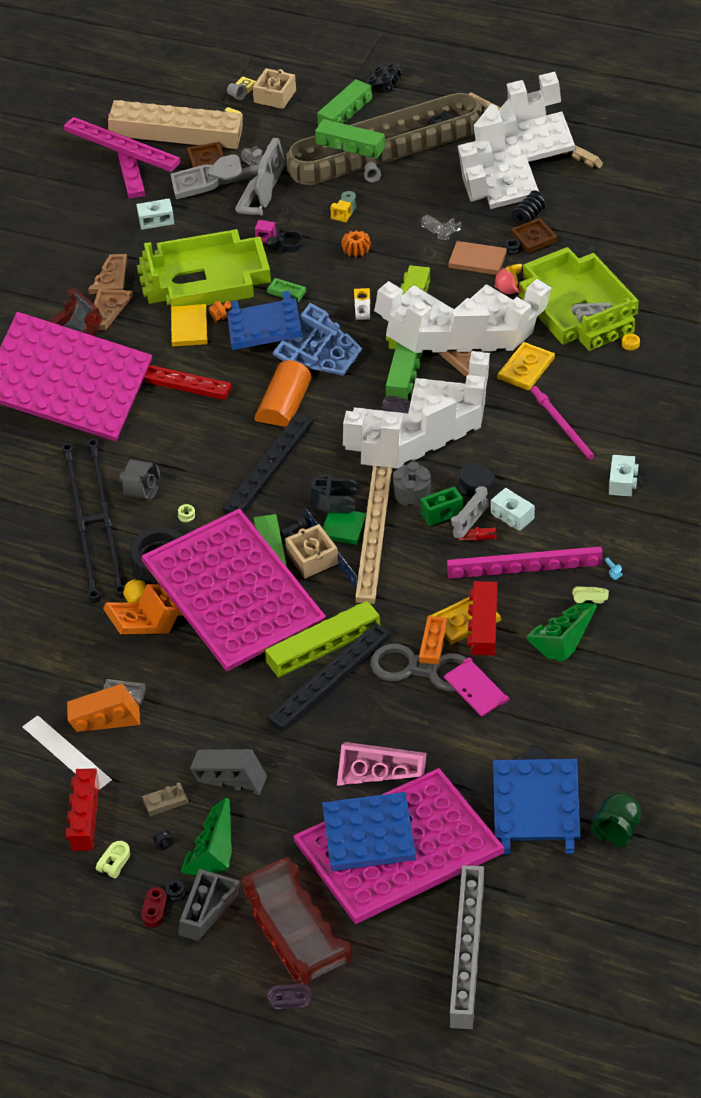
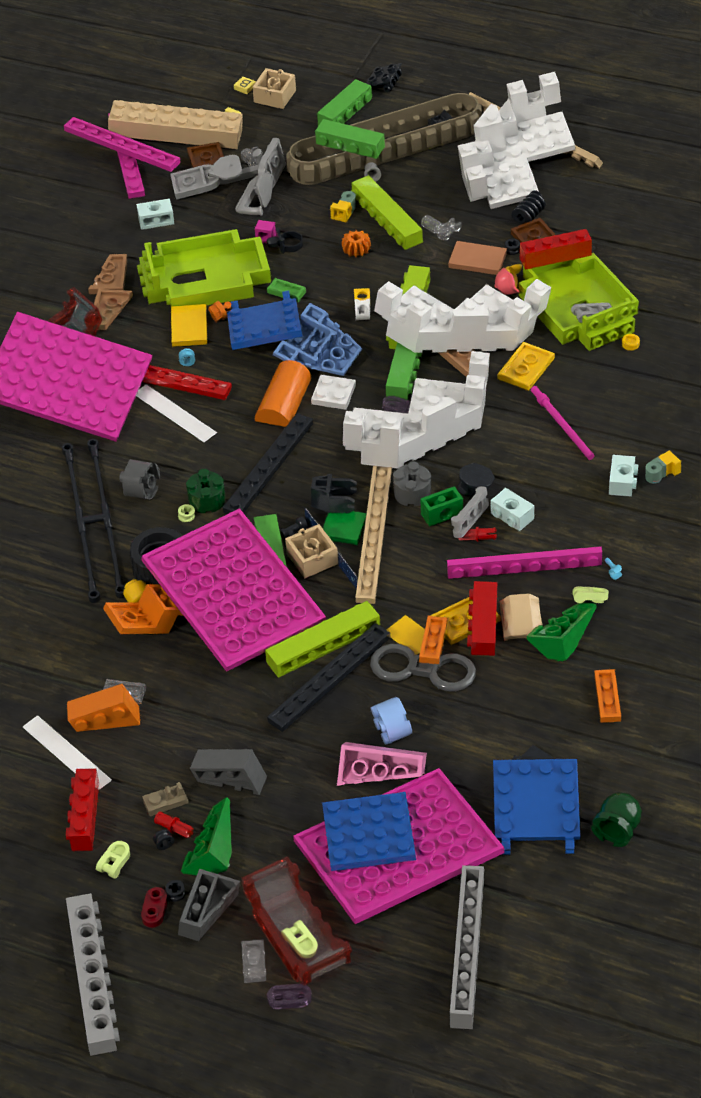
light grey piece [227,83,247,100] -> none
dark pink door [444,657,510,717] -> none
none -> light grey brick [66,893,120,1056]
none -> white sticker [136,385,217,442]
none -> red axle [154,811,194,838]
none -> medium azure bush [179,349,195,366]
none -> dark green brick [186,469,225,513]
none -> clear plate [241,940,266,983]
none -> yellowish green plate [281,920,318,958]
none -> white plate [311,375,356,410]
none -> lime brick [351,175,423,250]
none -> light blue brick [370,697,413,745]
none -> yellow sticker [387,615,425,655]
none -> tan slope [500,594,542,641]
none -> red brick [520,229,592,270]
none -> orange plate [594,669,621,723]
none -> leg [645,450,681,484]

